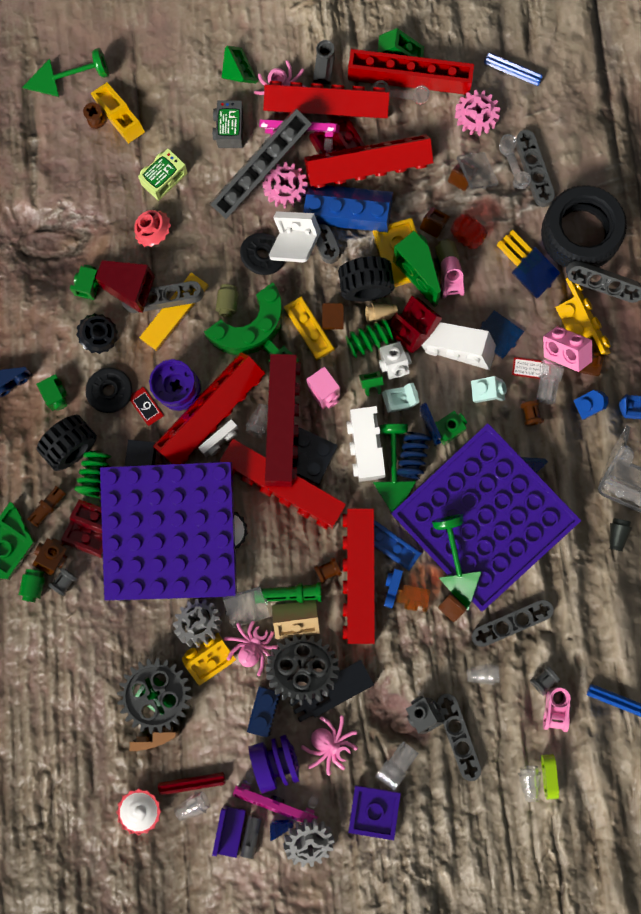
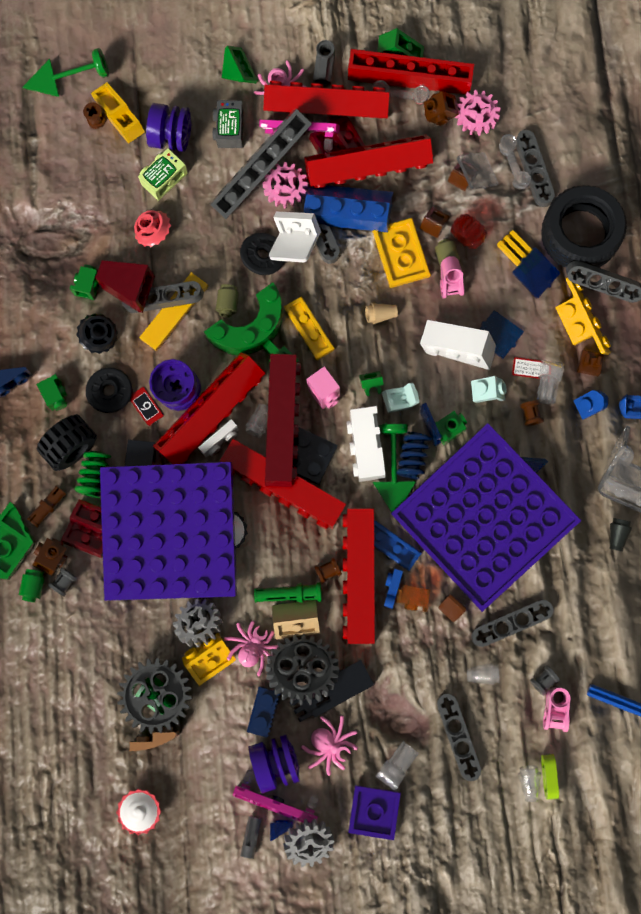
dark red axle [158,772,226,795] -> none
clear cone [174,791,210,821] -> none
dark purple panel [212,805,246,858] -> none
clear piece [223,587,270,628] -> none
reddish brown slope [322,303,344,330] -> none
black tyre [338,256,395,302] -> none
green piece [345,319,393,358] -> none
white brick [379,342,412,380] -> none
dark red slope [389,296,442,353] -> none
green slope [393,231,441,308] -> none
dark grey brick [406,696,445,734] -> none
green piece [432,514,482,611] -> none
axle [484,53,543,86] -> none
bright pink brick [543,326,592,372] -> none
none -> dark purple wheel [146,103,192,152]
none -> reddish brown brick [423,91,459,126]

